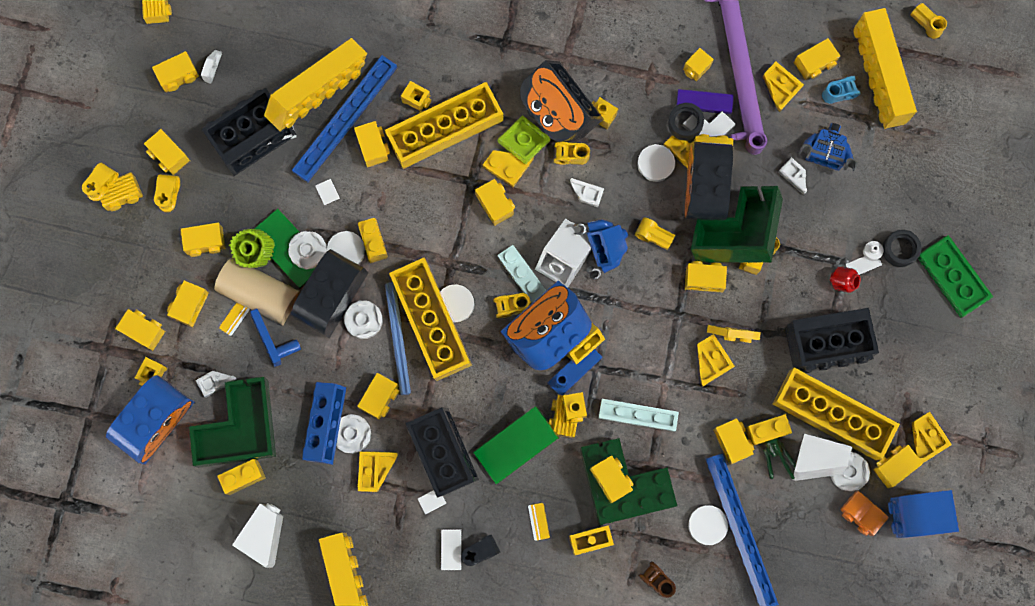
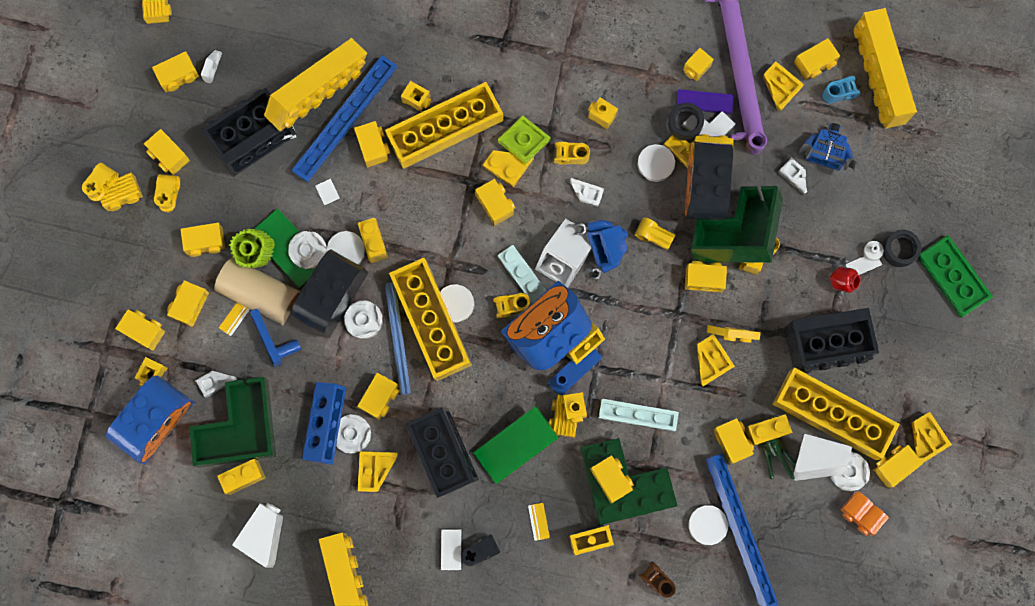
white sticker [418,490,446,514] -> none
brick [520,60,604,141] -> none
blue brick [888,490,959,538] -> none
yellow piece [910,3,947,39] -> none

